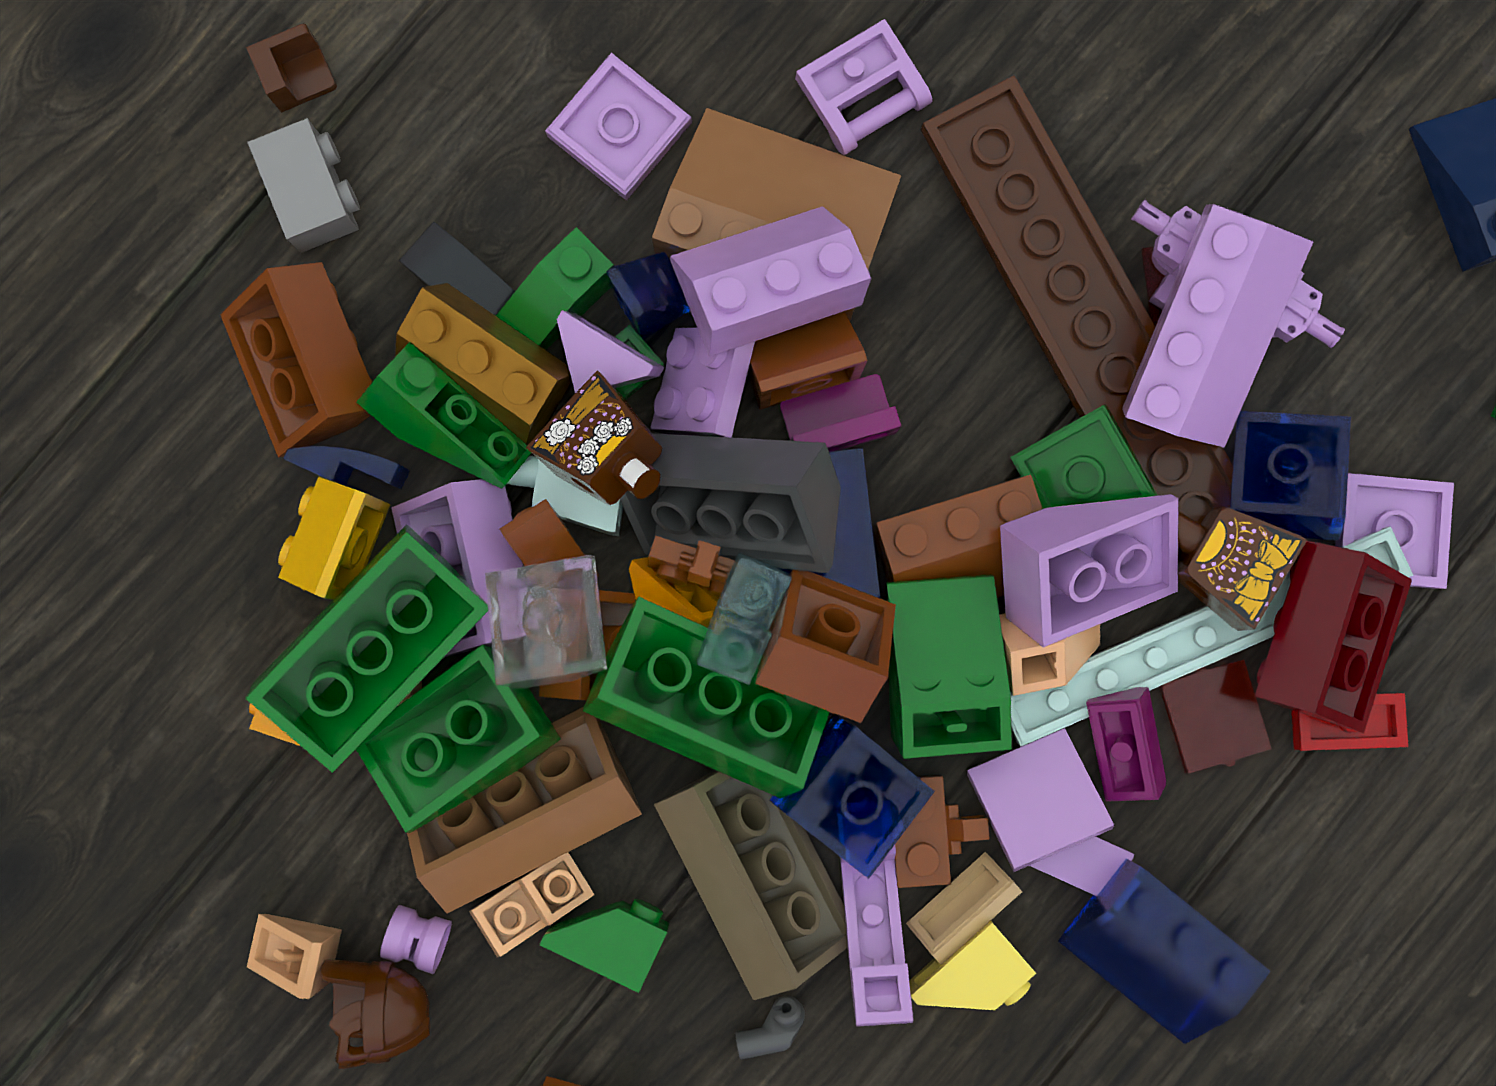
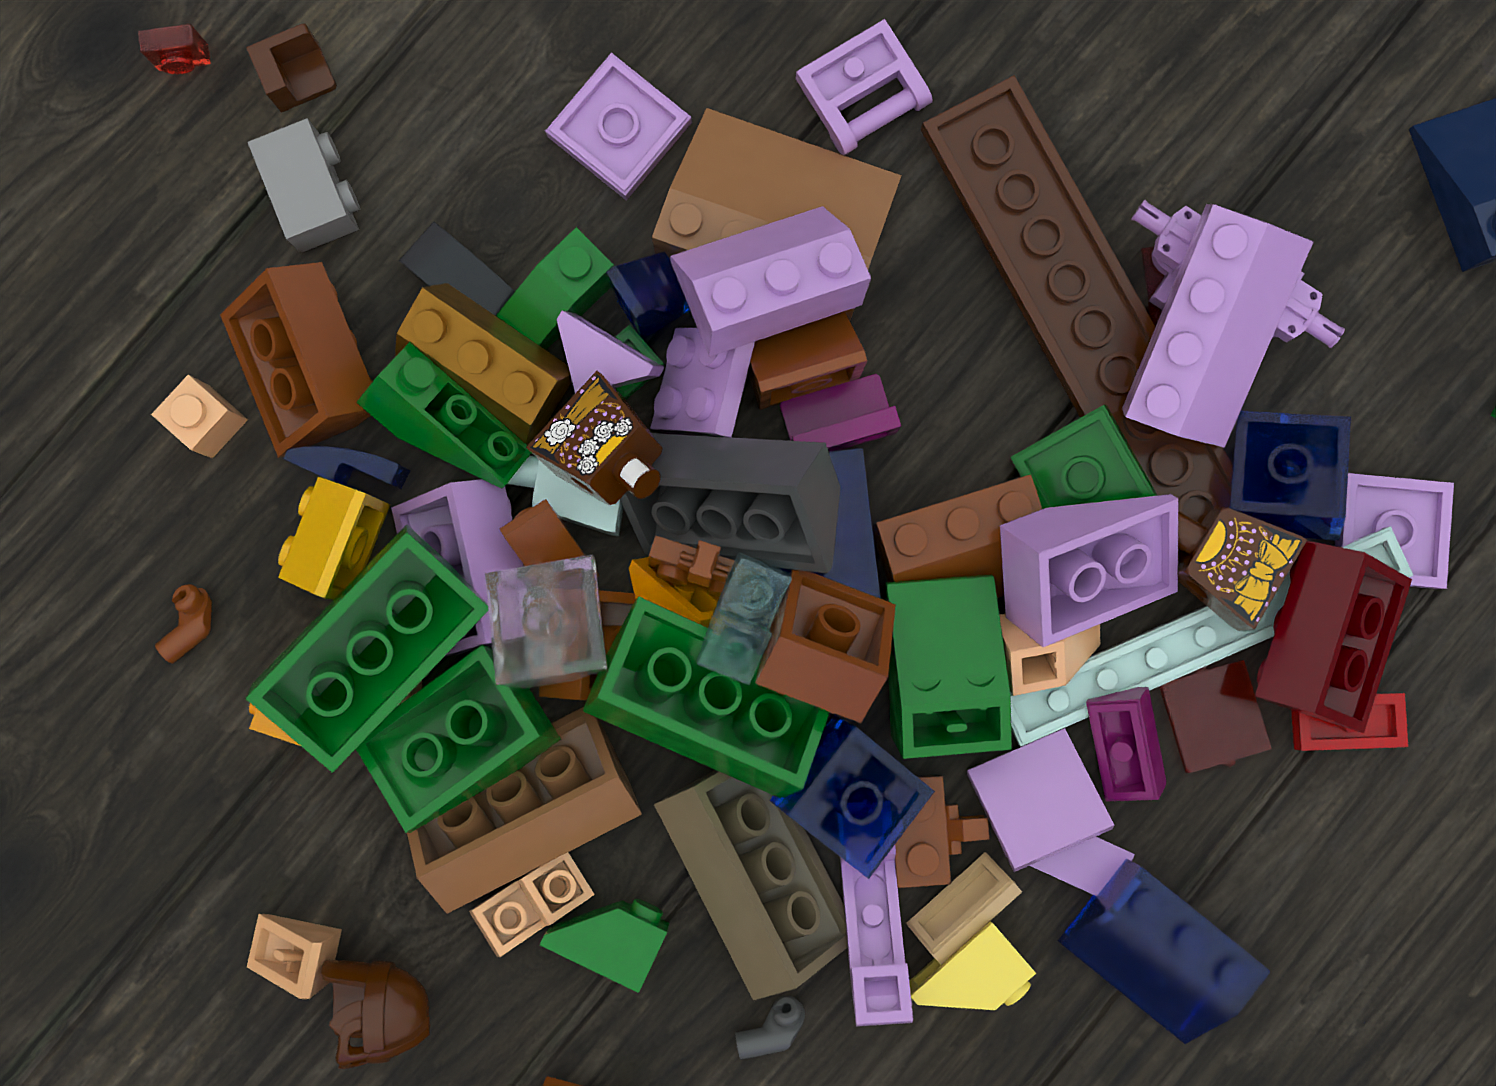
lavender wheel [380,905,452,974] -> none
none -> clear red plate [138,24,211,74]
none -> light nougat brick [151,375,248,459]
none -> dark orange arm [155,584,212,664]

